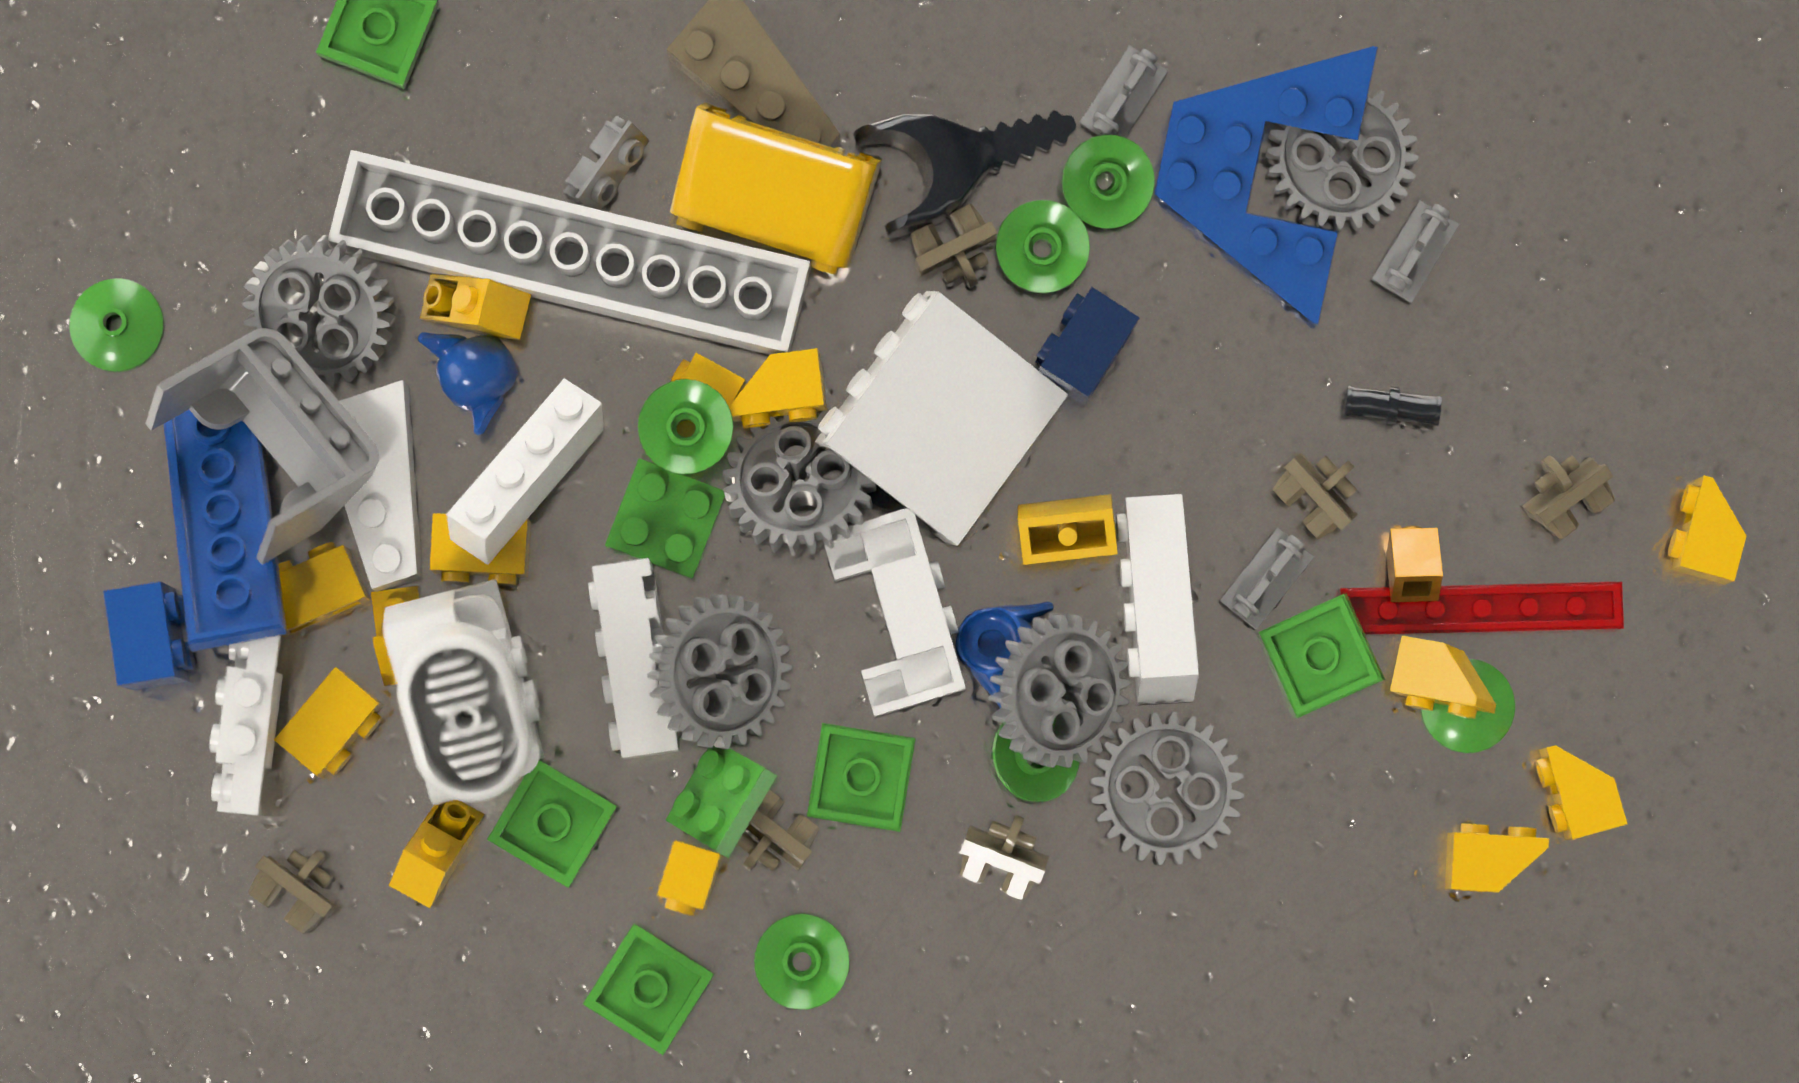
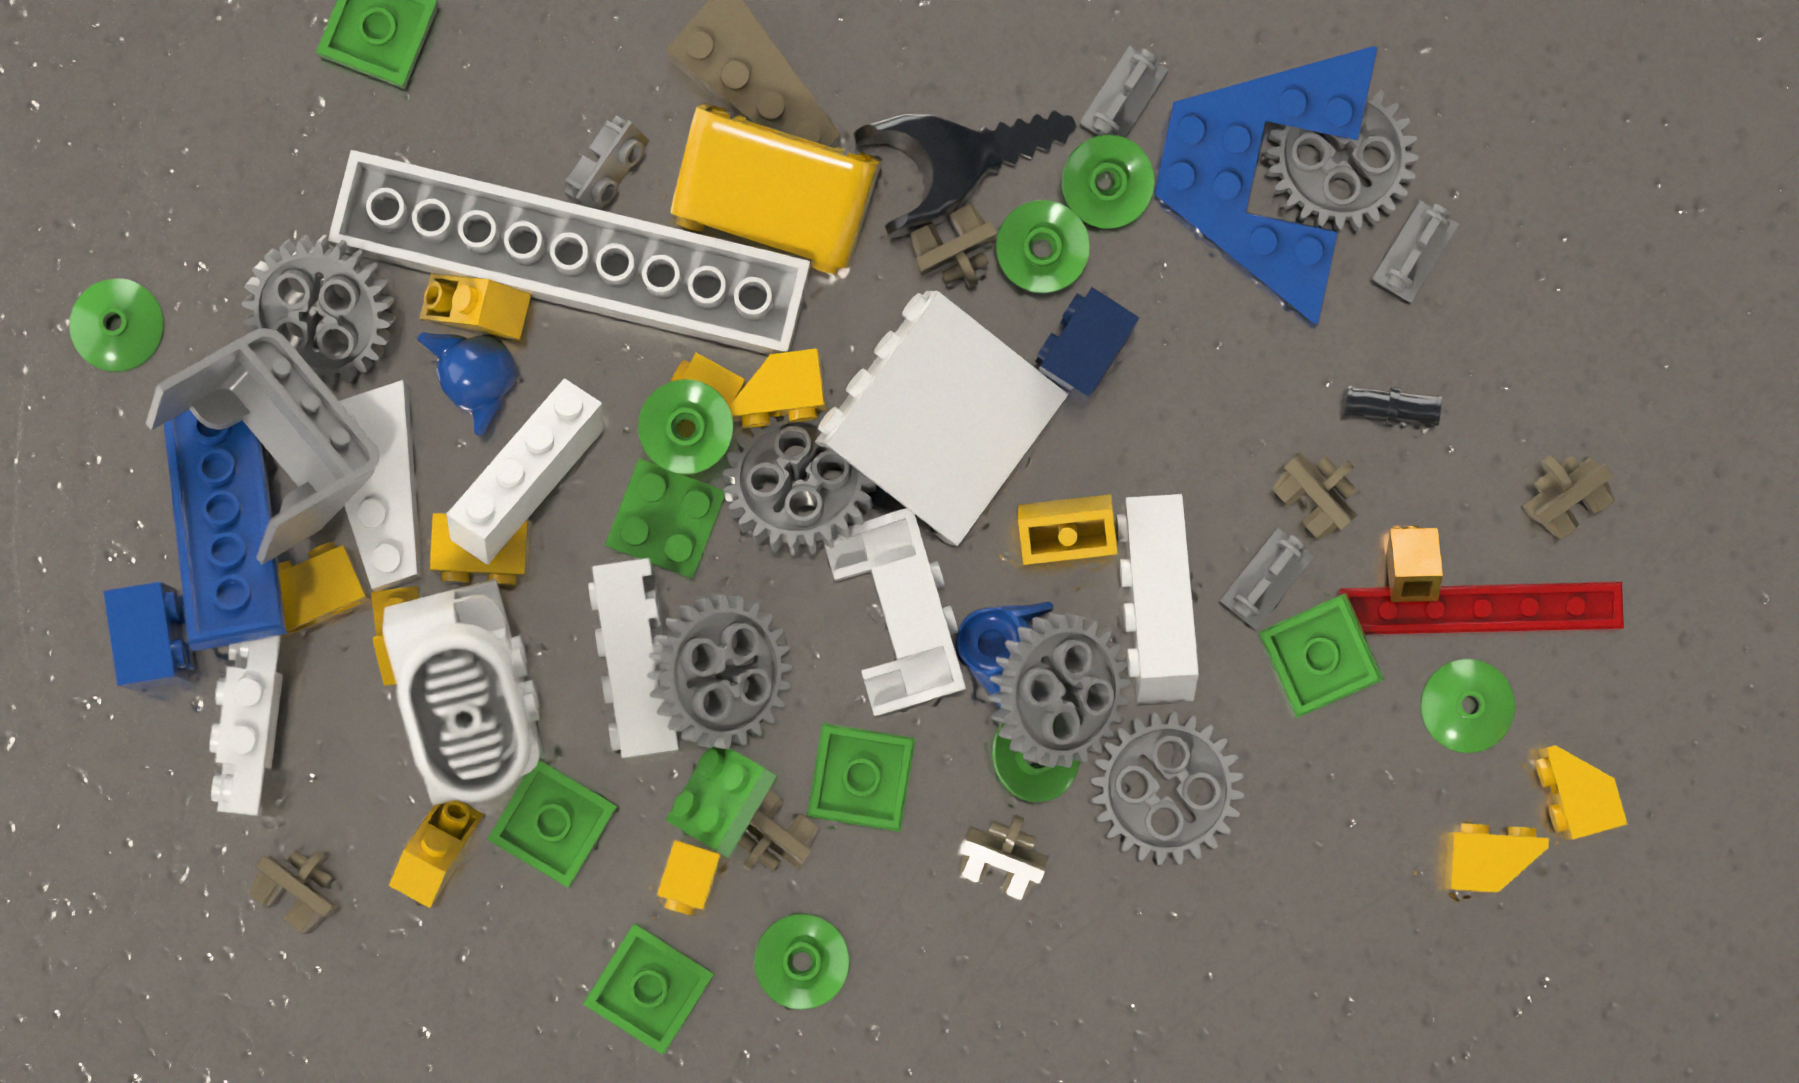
yellow brick [274,667,384,778] -> none
yellow slope [1390,636,1496,719] -> none
yellow slope [1668,475,1747,585] -> none

